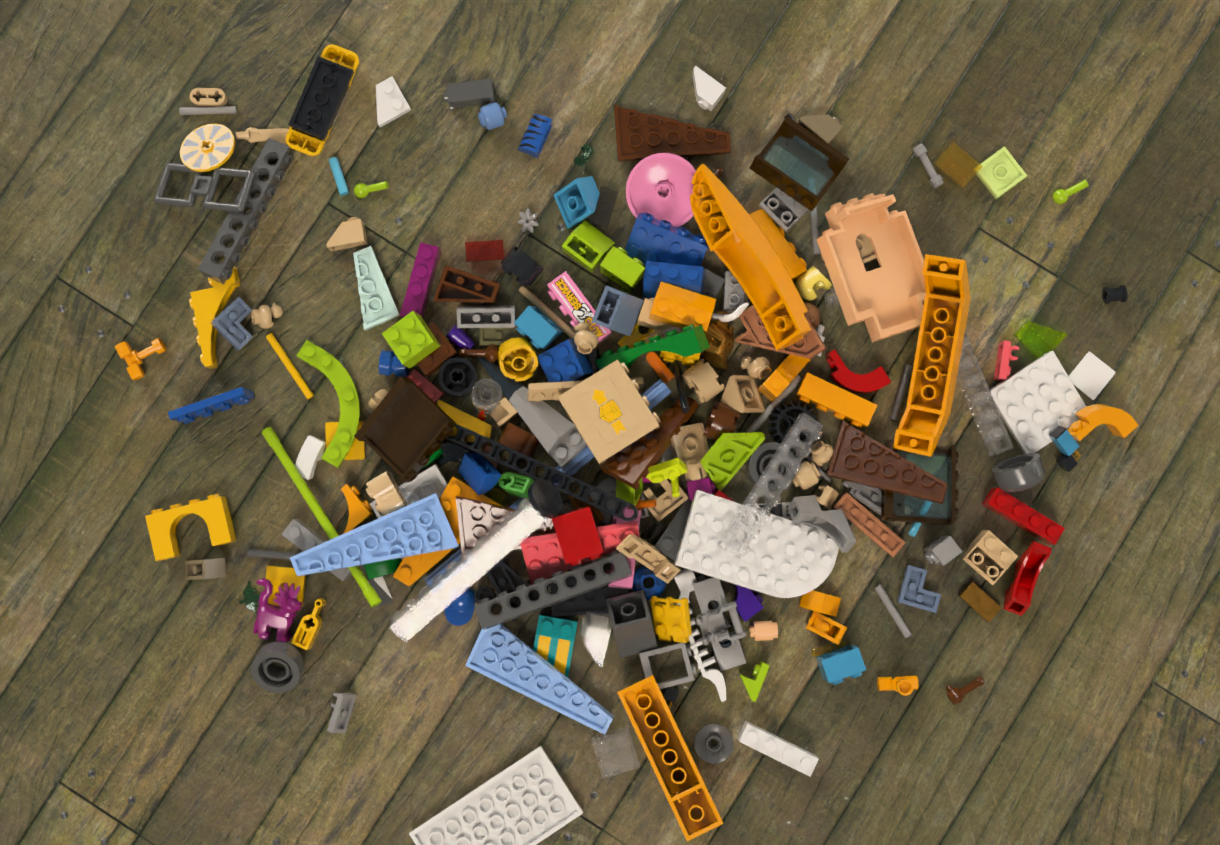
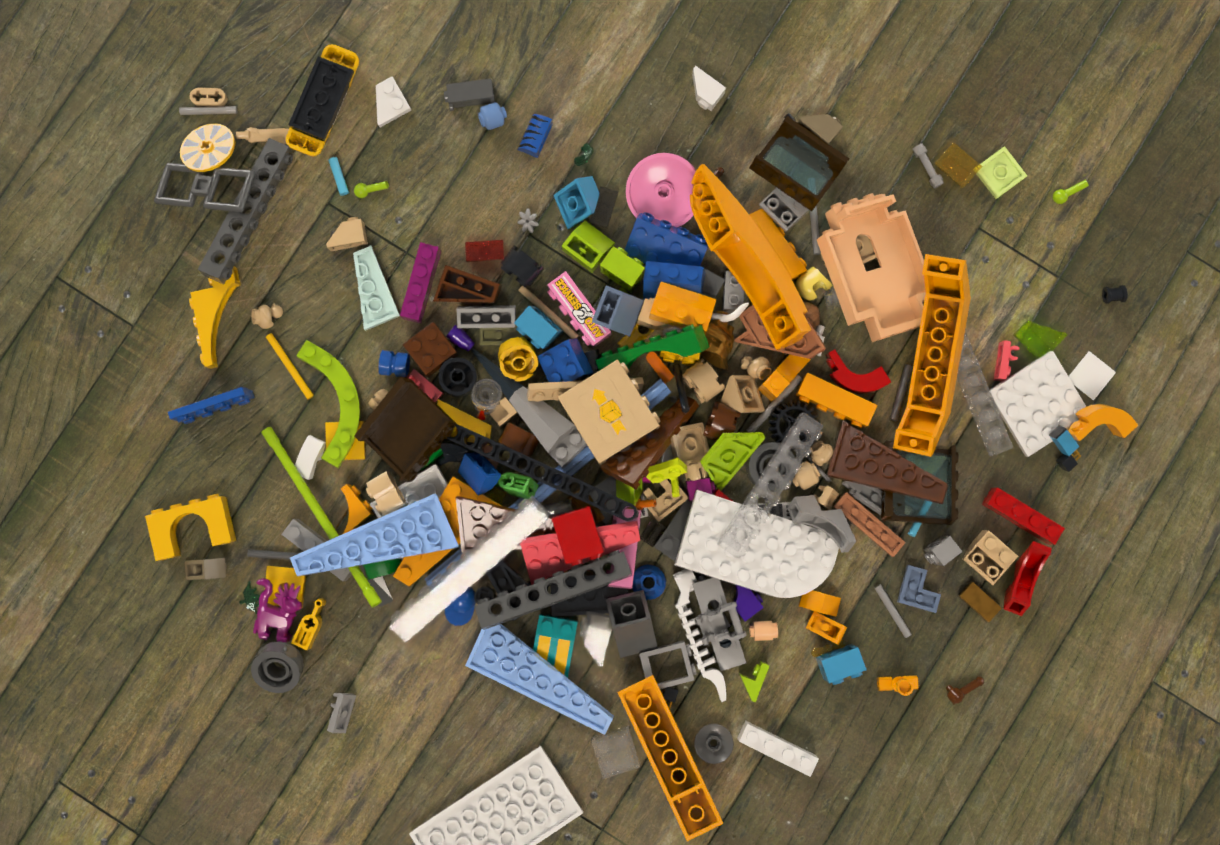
light orange bar [115,337,167,381] -> none
sand blue plate [211,296,253,351] -> none
lime brick [382,311,441,368] -> none
reddish brown piece [459,344,499,362] -> none
black tile [528,479,563,518] -> none
tan animal [574,322,598,354] -> none
reddish brown wing [614,105,731,162] -> none
tan slope [616,534,681,584] -> none
yellow plate [651,596,692,643] -> none
dark grey piece [992,453,1045,493] -> none

